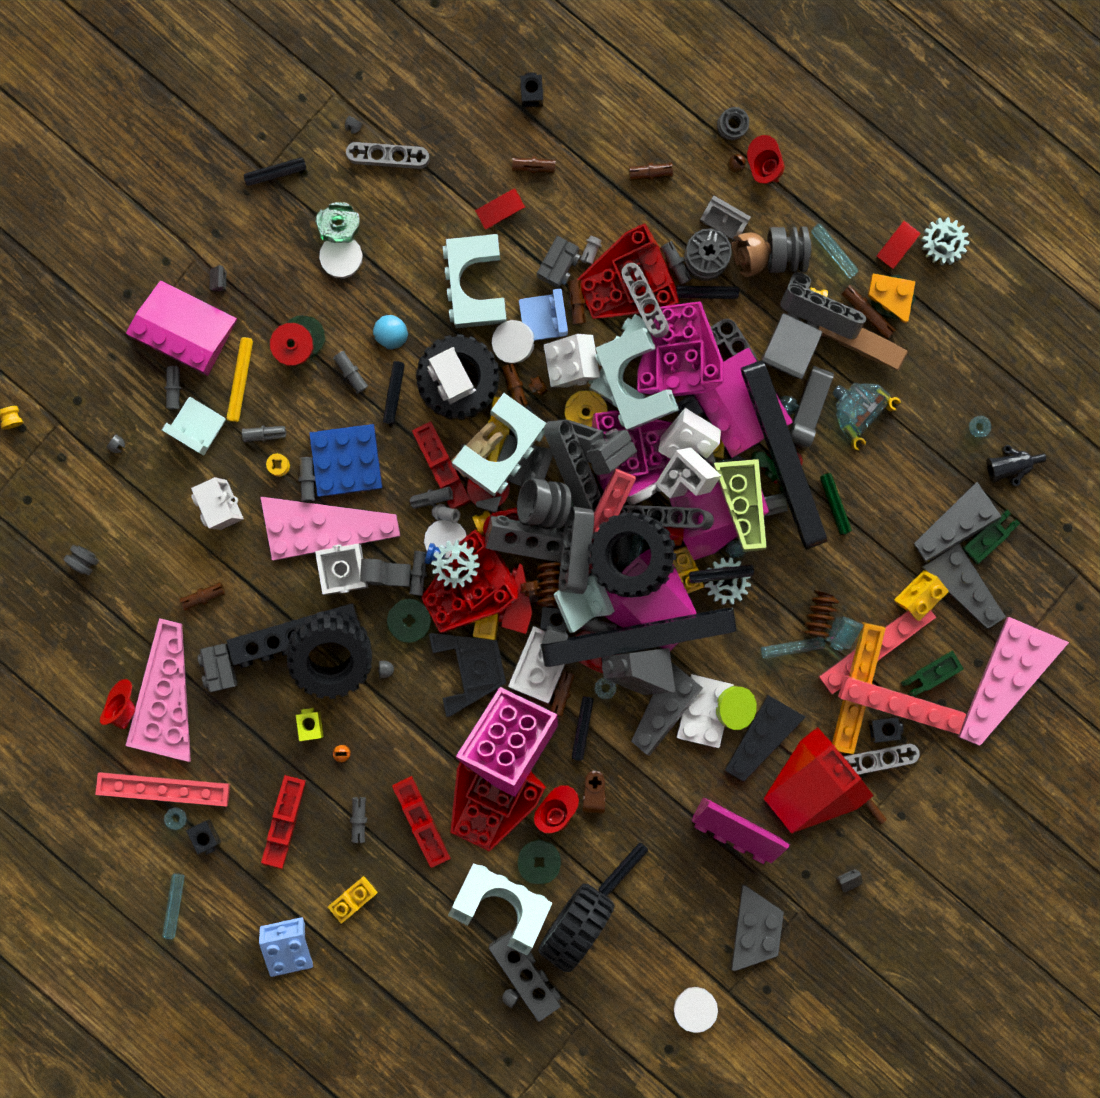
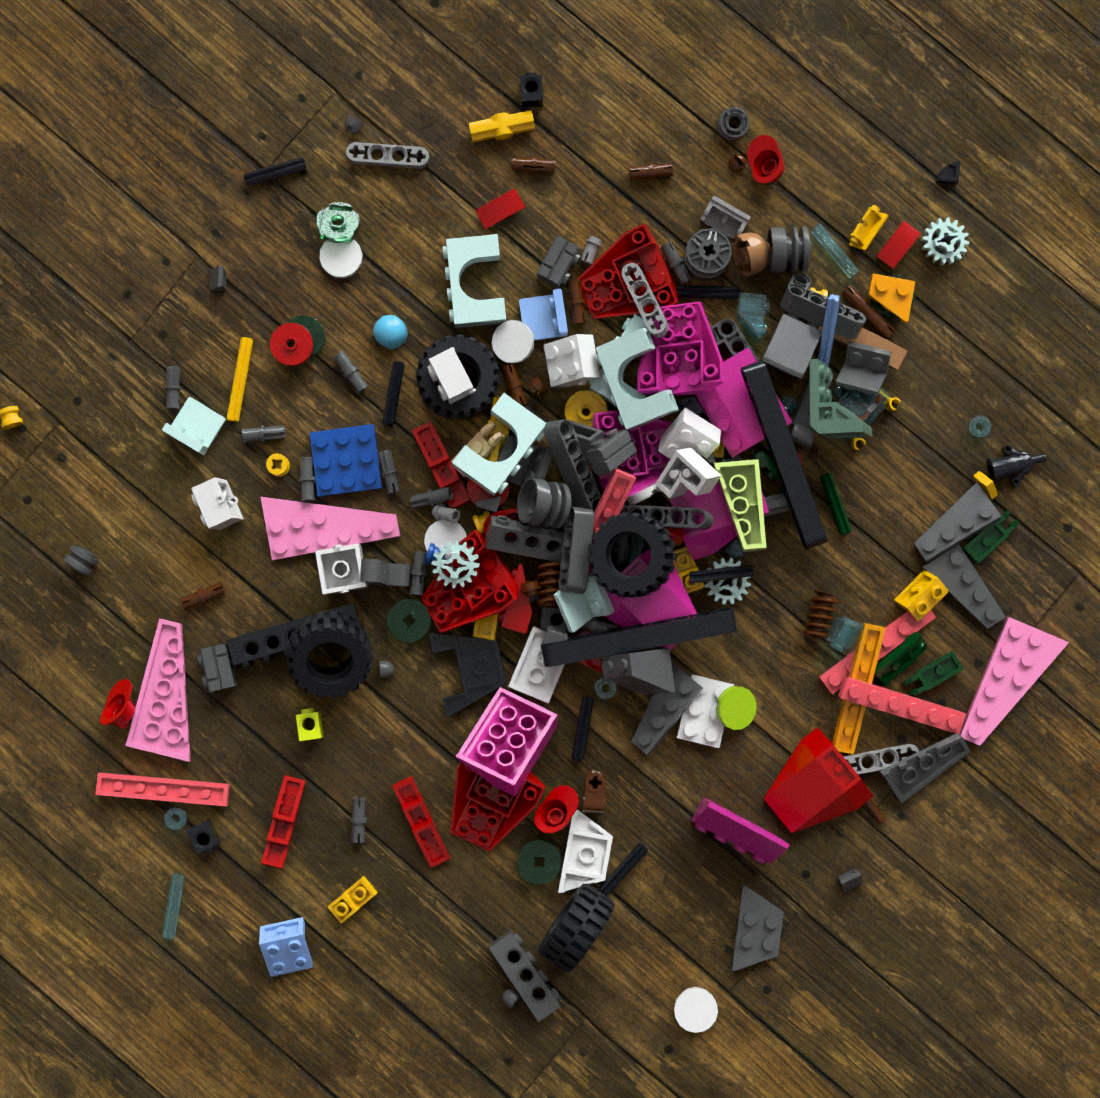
dark grey hinge [106,434,125,453] -> none
slope [126,280,237,376] -> none
orange hinge [333,745,351,763] -> none
light aqua arch [448,863,552,955] -> none
reddish brown pin [551,671,575,717] -> none
black wing [724,695,805,781] -> none
clear light blue axle [761,637,825,658] -> none
black brick [868,717,903,743] -> none
none -> dark grey axle [379,450,401,494]
none -> yellow piece [469,110,535,142]
none -> white wing [558,809,613,893]
none -> clear light blue slope [736,292,770,342]
none -> sand green bracket [810,359,872,439]
none -> light blue axle [818,294,840,366]
none -> dark grey bracket [835,341,892,395]
none -> yellow hinge [849,205,889,251]
none -> dark green hinge [874,632,927,686]
none -> dark grey wing [880,733,970,804]
none -> black tile [936,161,960,184]
none -> yellow tile [973,471,998,499]

